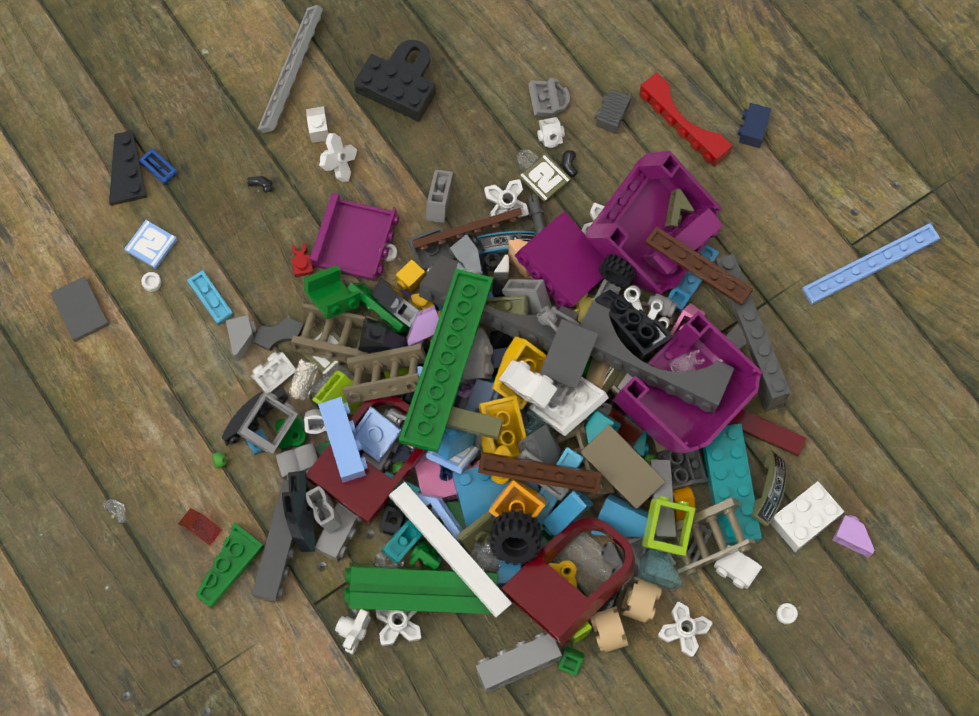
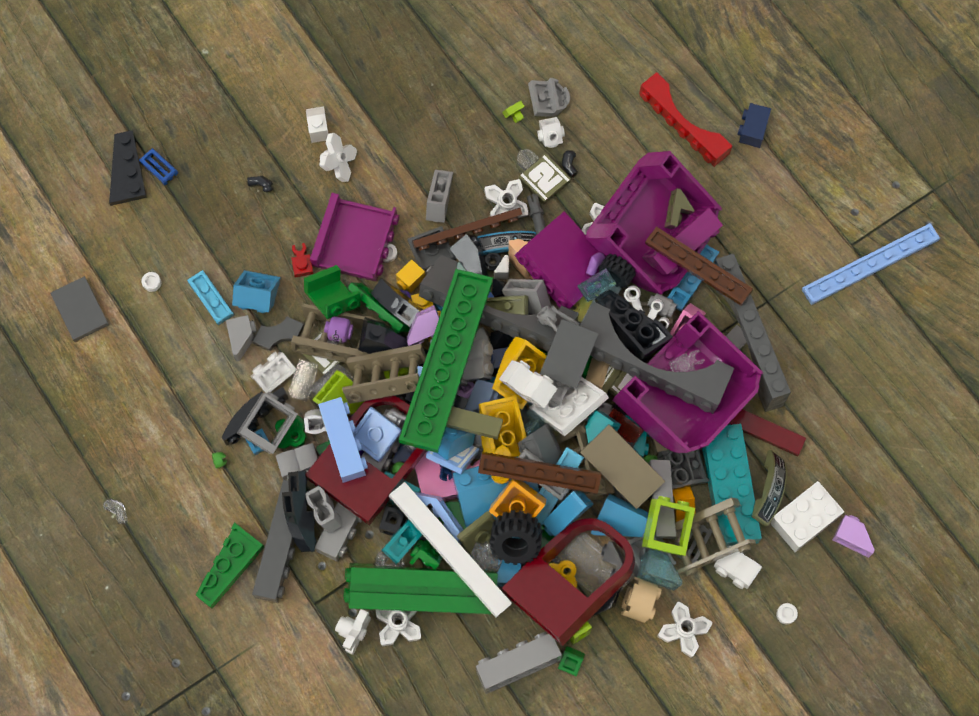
tile [124,220,177,269] -> none
clear red slope [178,508,222,546] -> none
light grey plate [258,5,323,133] -> none
black brick [354,40,436,122] -> none
tan brick [590,606,629,653] -> none
dark grey brick [595,89,631,134] -> none
none -> dark azure slope [232,270,281,313]
none -> medium lavender head [324,316,353,343]
none -> lime tile [502,101,525,123]
none -> clear light blue slope [577,268,616,302]
none -> medium lavender arm [586,252,606,276]

